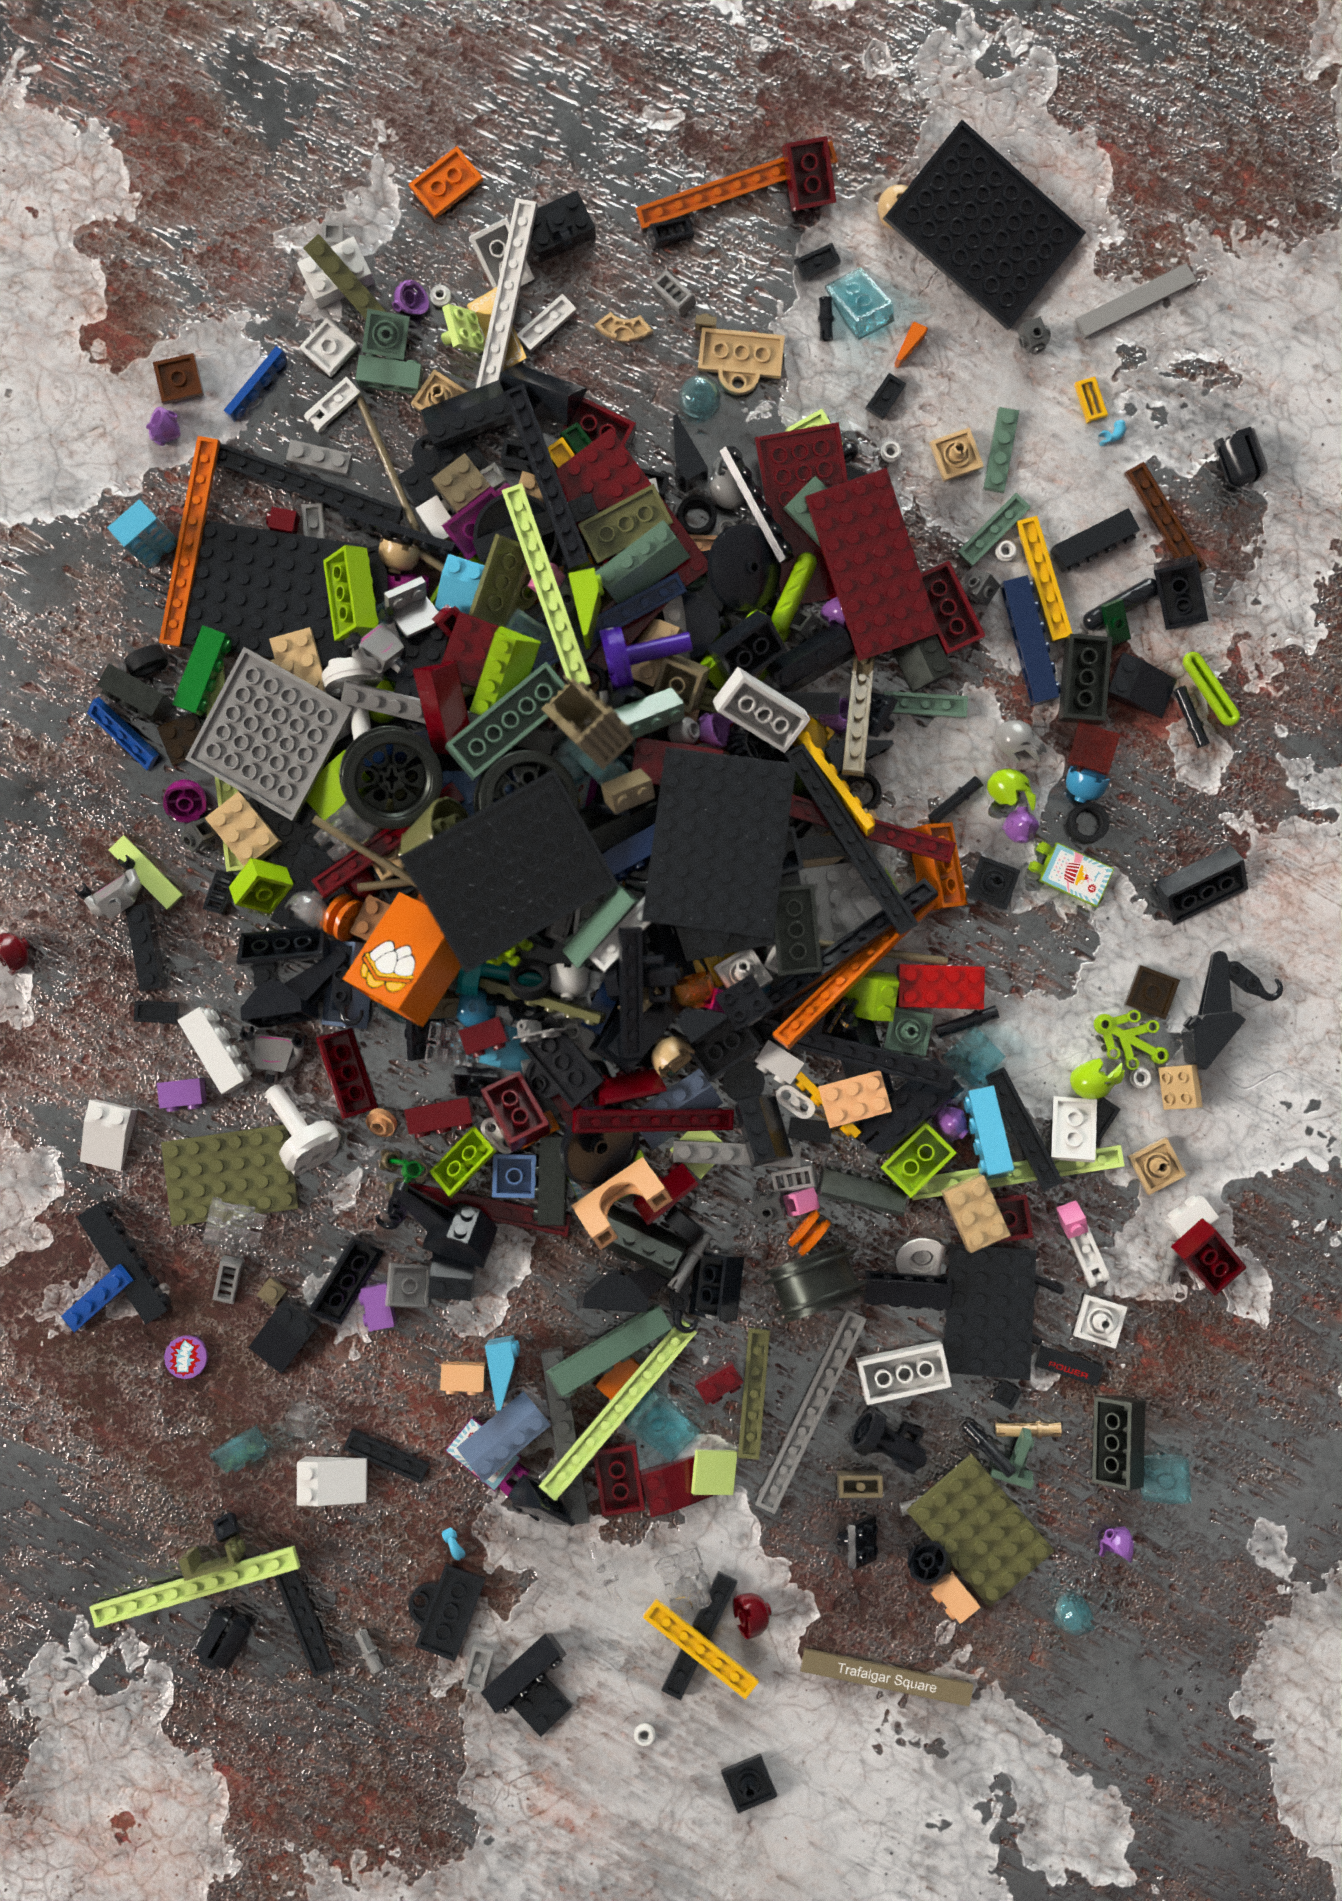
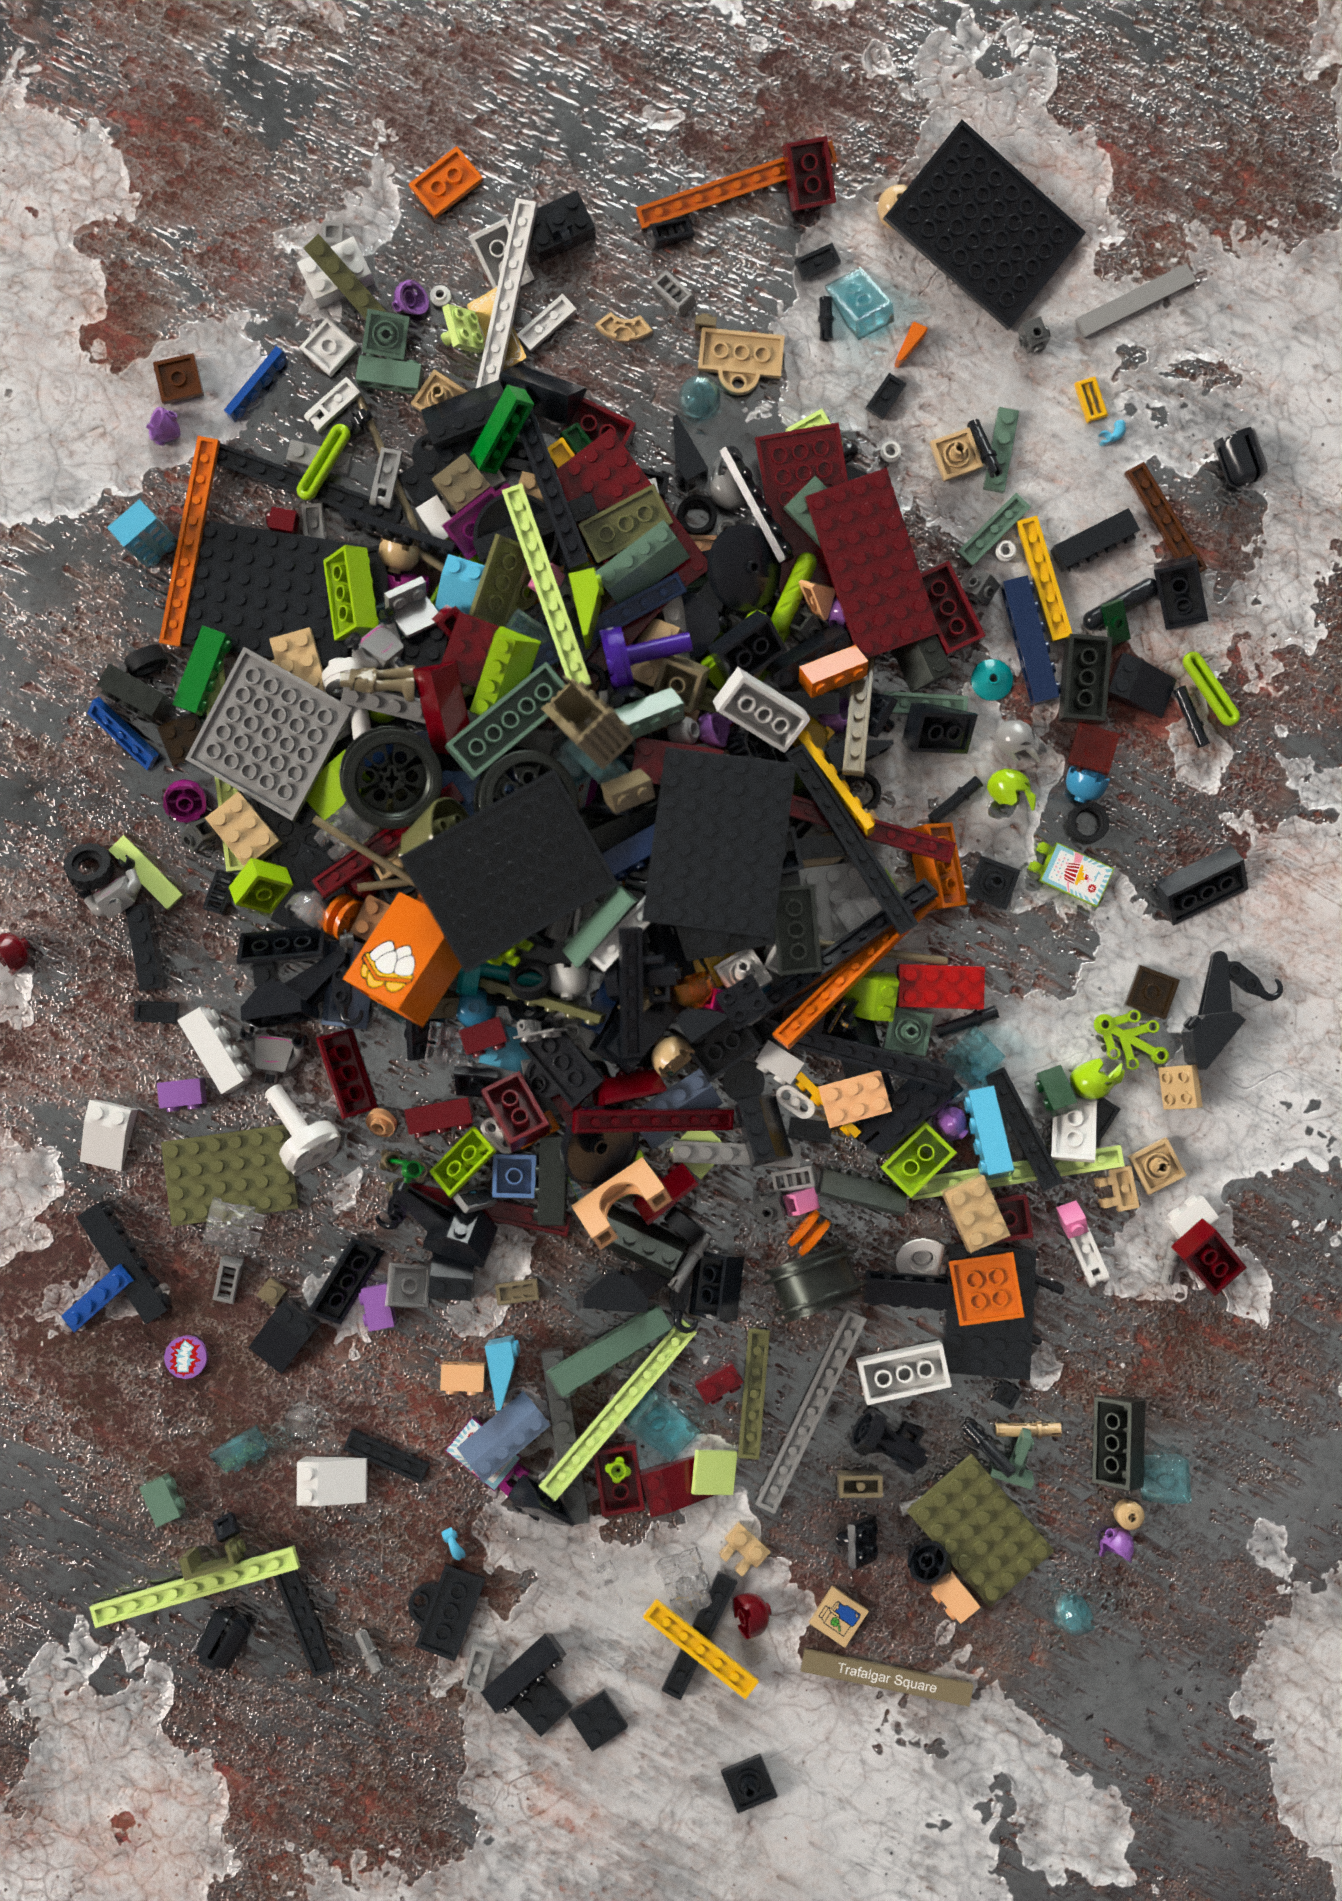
orange slope [595,1357,641,1400] -> none
white plate [634,1723,655,1746] -> none
medium lavender helmet [1002,807,1039,844] -> none
black tile [1035,1345,1104,1387] -> none
white plate [1073,1294,1128,1349] -> none
white plate [1129,1067,1151,1089] -> none
none -> black tyre [63,843,115,891]
none -> sand green brick [139,1473,186,1528]
none -> lime piece [297,424,350,501]
none -> black plate [335,408,373,443]
none -> dark grey plate [339,929,354,954]
none -> dark tan piece [340,665,415,702]
none -> light grey plate [369,447,403,509]
none -> tile [453,1186,497,1214]
none -> green brick [470,384,534,474]
none -> dark tan plate [495,1278,540,1306]
none -> black plate [568,1689,628,1752]
none -> lime plate [605,1457,631,1483]
none -> tan plate [719,1521,771,1577]
none -> light nougat slope [799,580,836,621]
none -> brick [799,645,868,698]
none -> tan tile [809,1585,869,1648]
none -> black slope [901,703,978,754]
none -> orange plate [949,1252,1025,1326]
none -> black pin [967,419,1003,478]
none -> teal dish [971,659,1013,701]
none -> dark green brick [1034,1065,1078,1118]
none -> tan plate [1093,1165,1140,1212]
none -> tan head [1113,1498,1145,1530]

